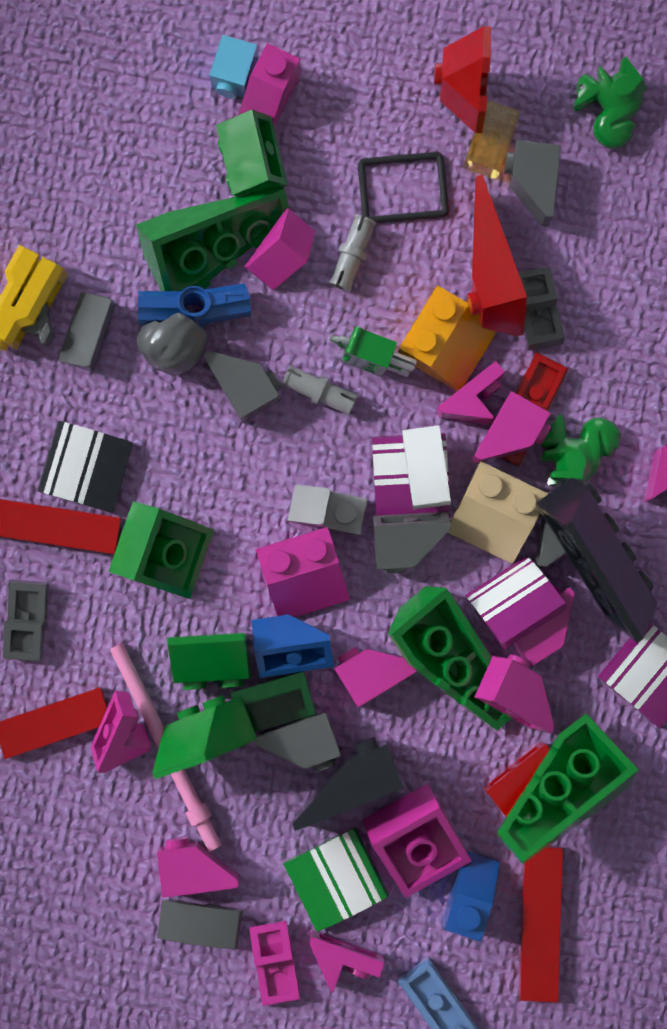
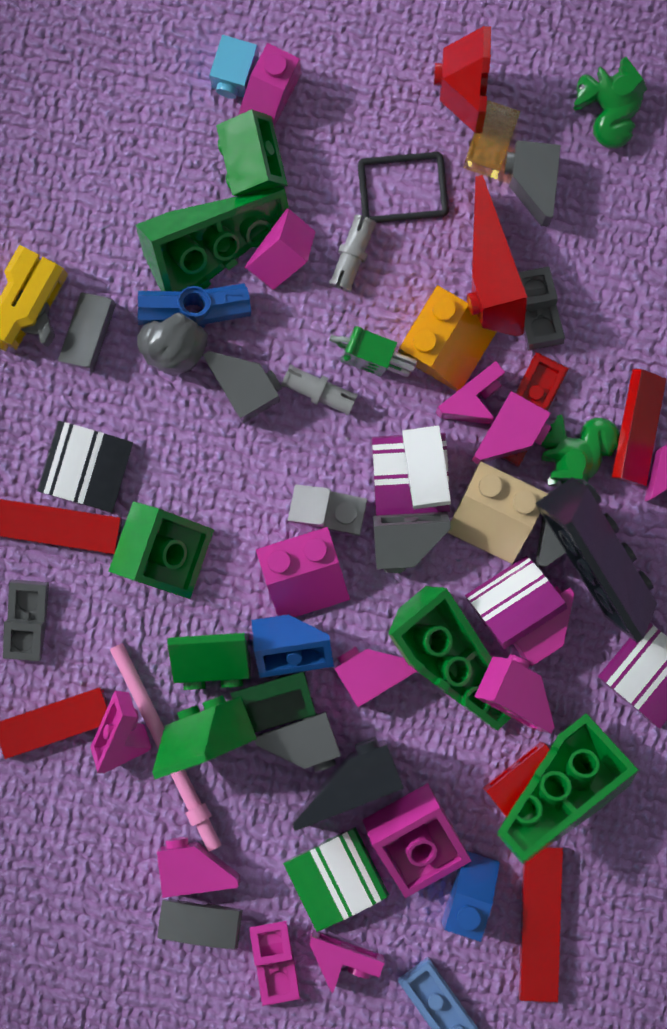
none -> red tile [612,369,667,486]

